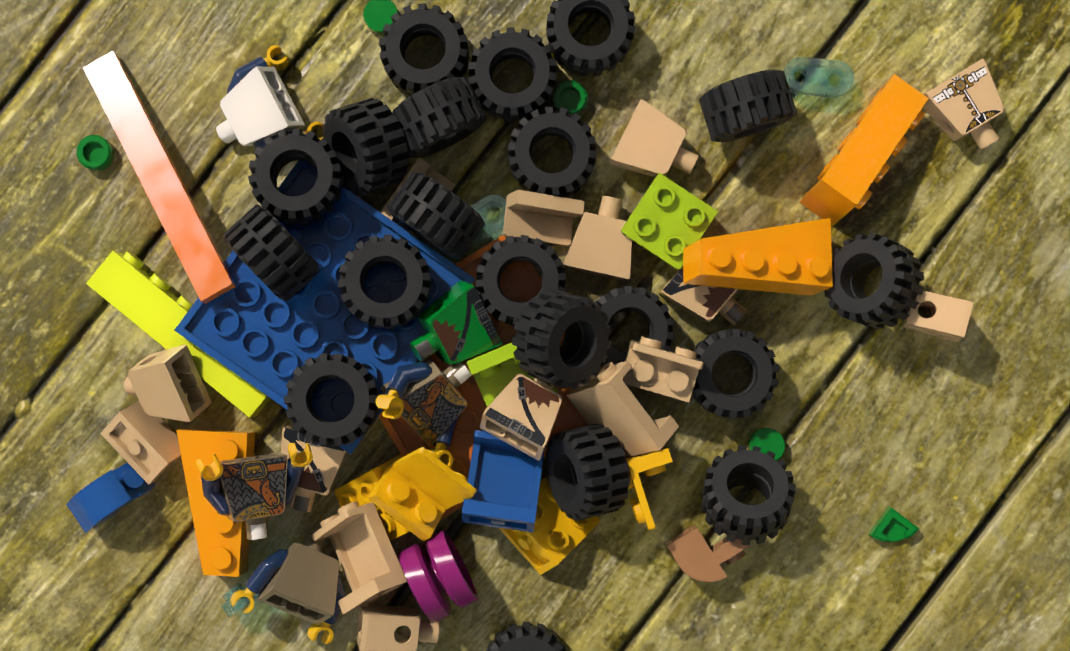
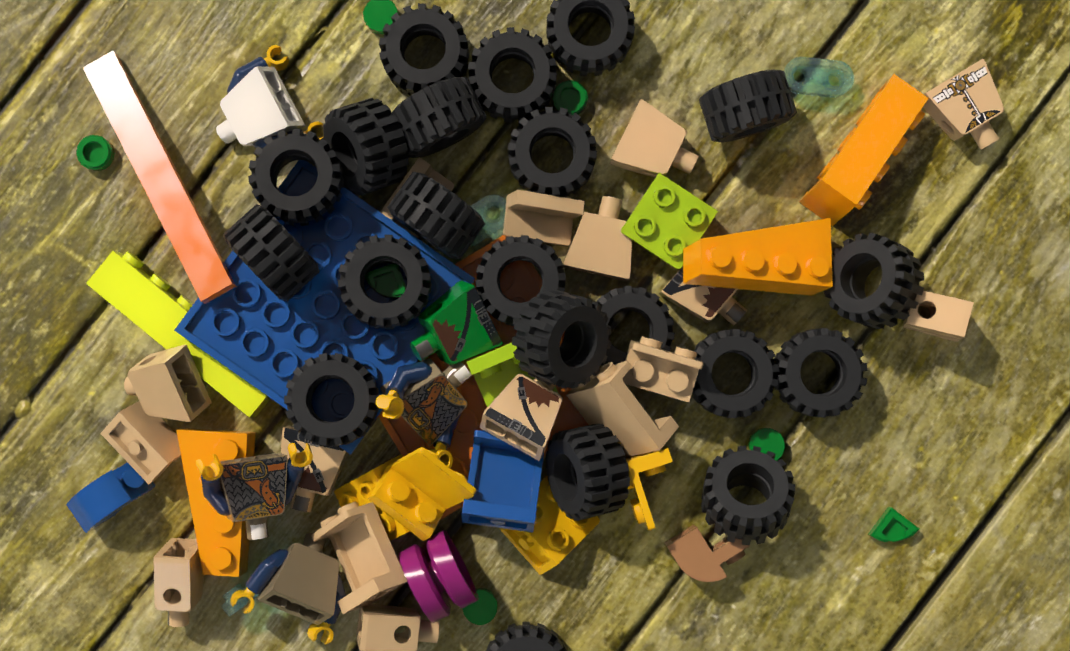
none -> tan torso [153,538,204,627]
none -> green tile [365,263,406,299]
none -> green tile [462,588,498,625]
none -> black tyre [774,328,868,418]

